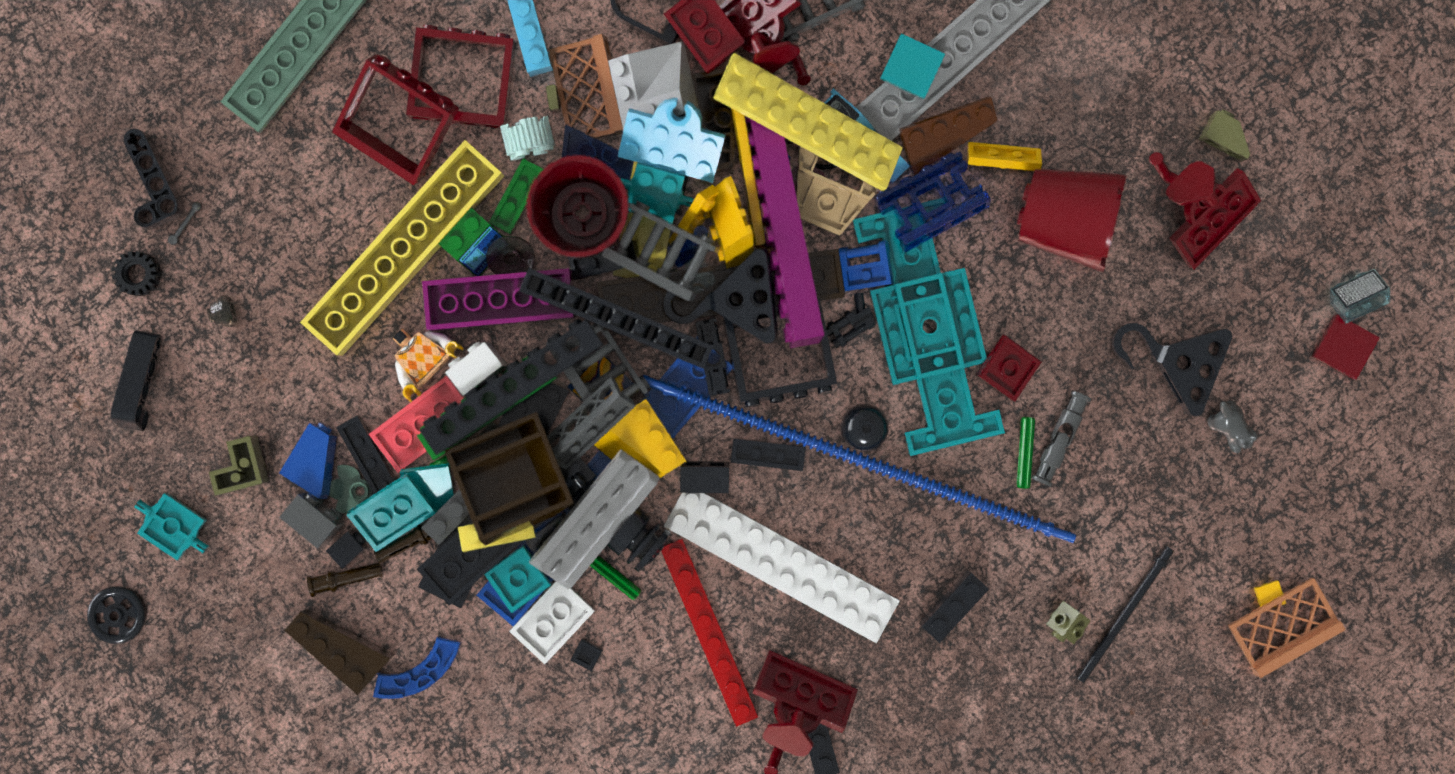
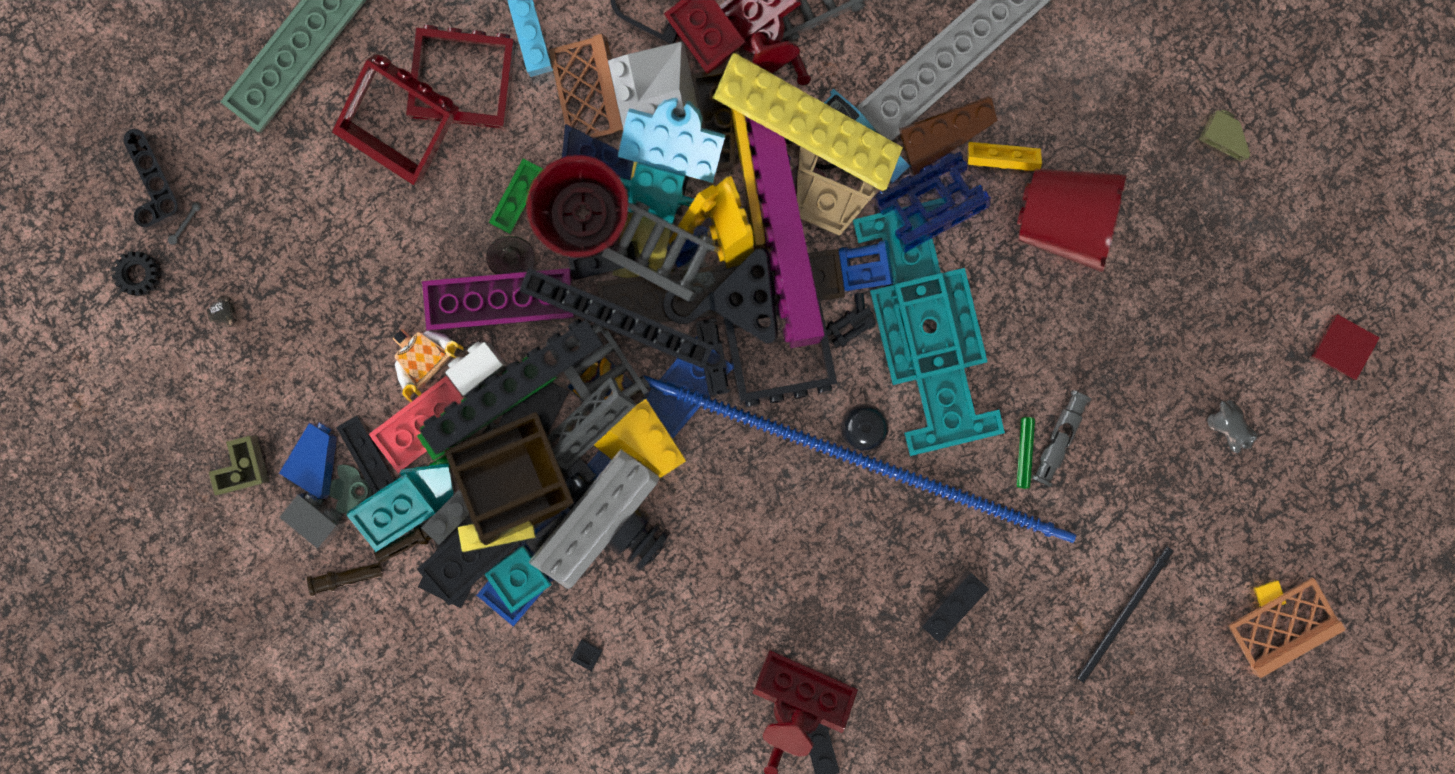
black plate [87,586,146,644] -> none
black beam [111,330,162,431] -> none
teal plate [134,493,209,561] -> none
dark brown wedge [284,609,395,695] -> none
light yellow brick [300,140,505,356] -> none
black brick [326,530,368,569] -> none
blue tile [373,636,461,699] -> none
green slope [439,208,511,276] -> none
light aqua brick [500,116,555,161] -> none
white plate [509,582,595,664] -> none
olive tile [546,85,561,113] -> none
green axle [590,555,641,600] -> none
red plate [661,538,758,727] -> none
white plate [664,493,900,643] -> none
black hinge [680,461,729,493] -> none
black plate [731,438,806,471] -> none
teal tile [880,33,945,99] -> none
dark red tile [976,335,1042,402] -> none
olive brick [1046,601,1091,644] -> none
black piece [1112,323,1232,416] -> none
dark red plate [1149,152,1262,270] -> none
brick [1330,269,1390,323] -> none

